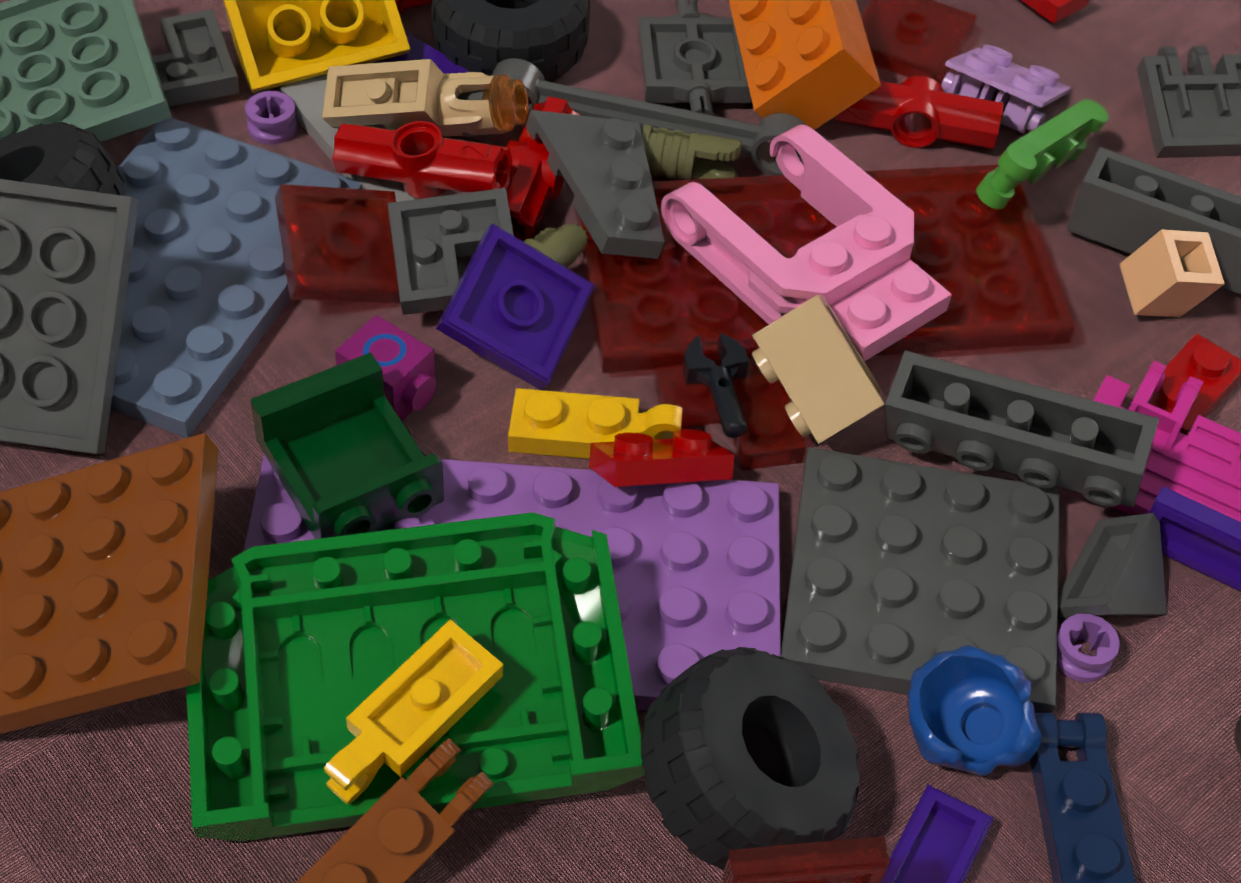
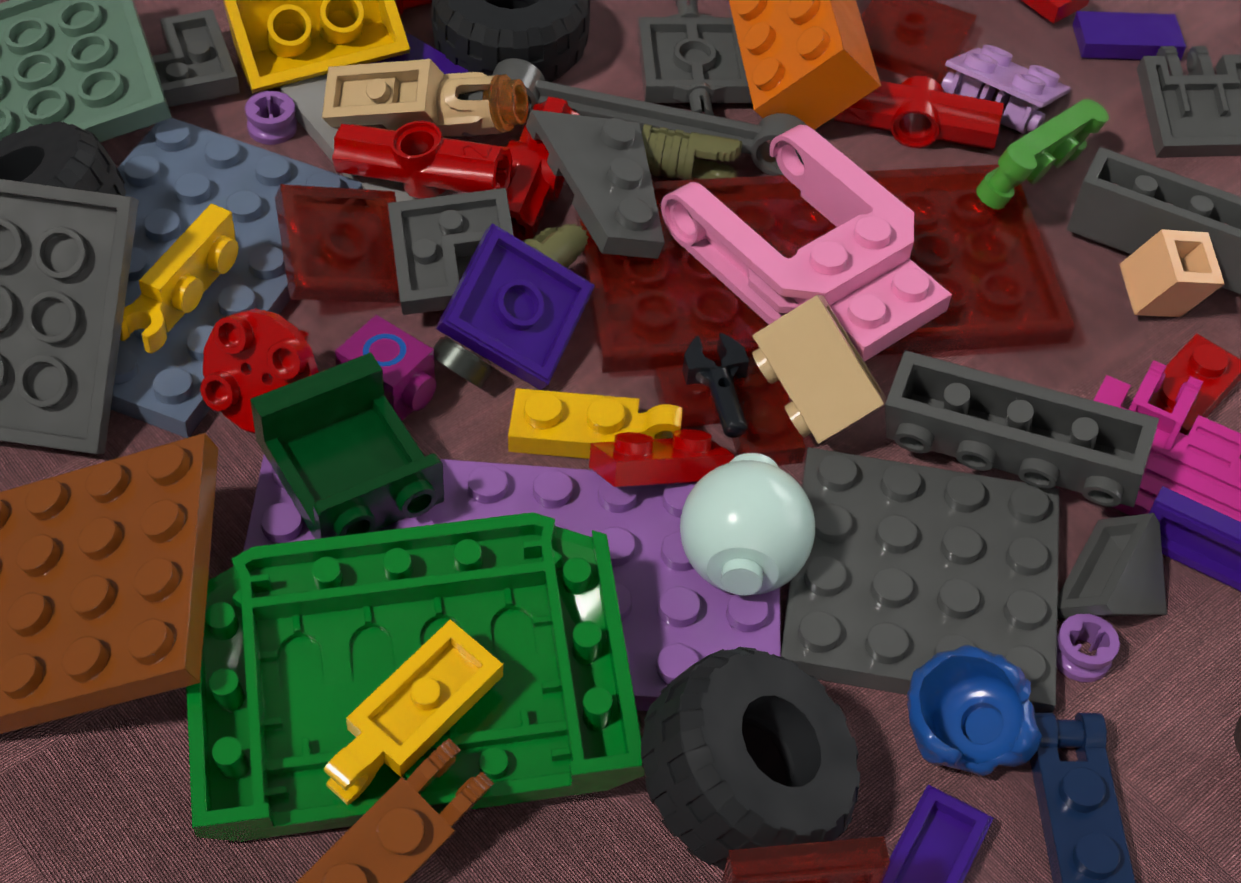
none -> yellow plate [120,203,239,354]
none -> red plate [200,308,319,433]
none -> pearl dark grey tile [433,335,493,388]
none -> light aqua brick [680,453,815,596]
none -> dark purple tile [1072,11,1186,61]

